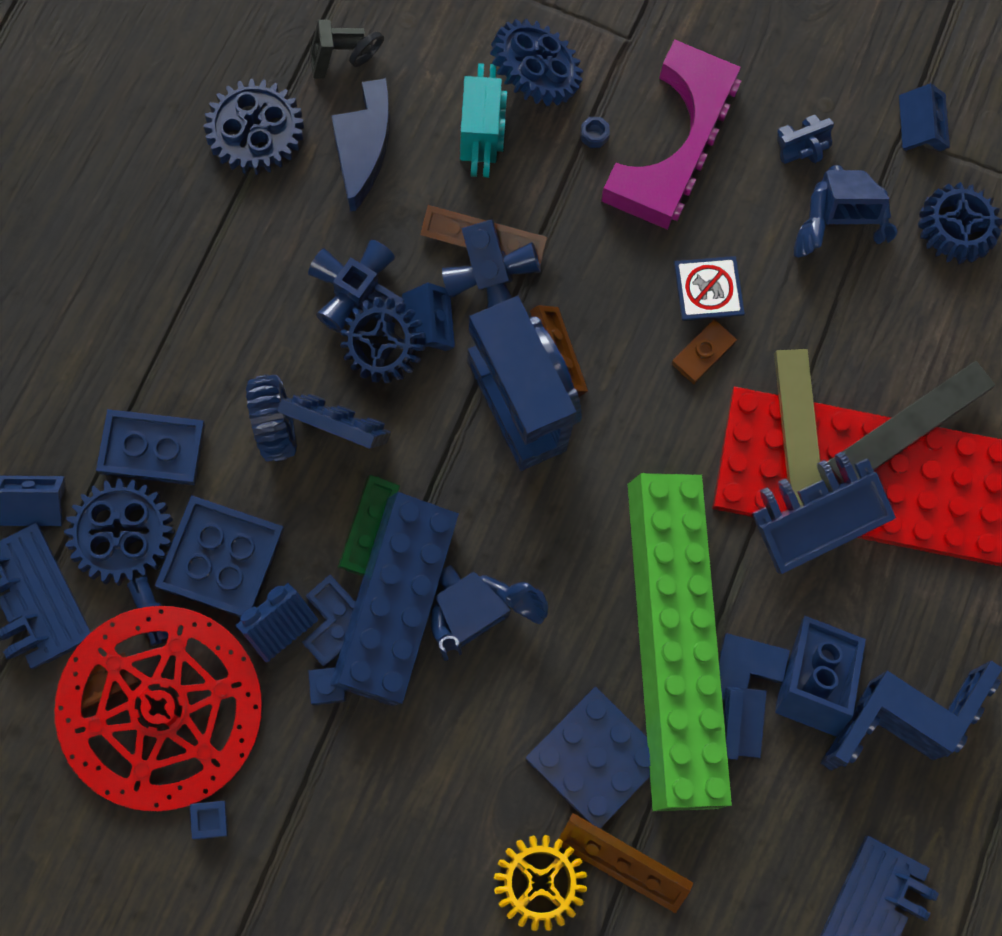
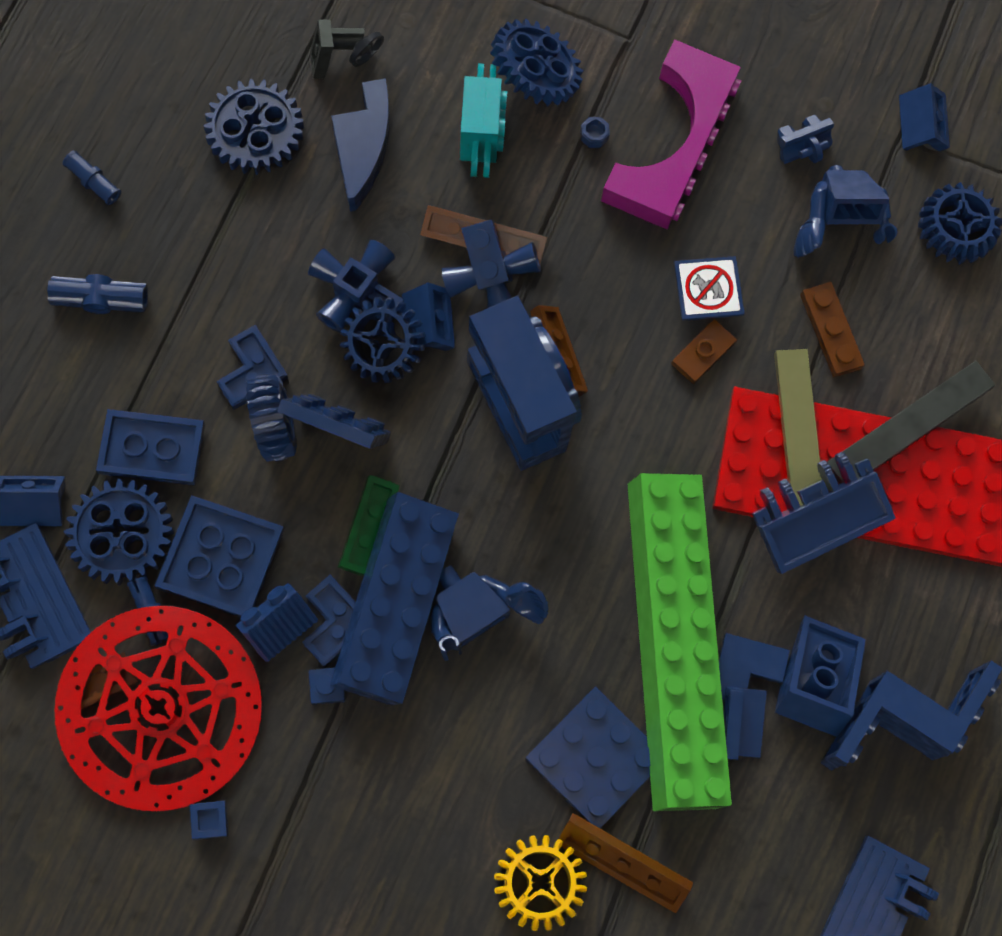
none -> dark blue piece [47,274,148,314]
none -> dark blue pin [62,150,121,205]
none -> dark blue tile [216,325,289,410]
none -> reddish brown plate [800,282,865,378]

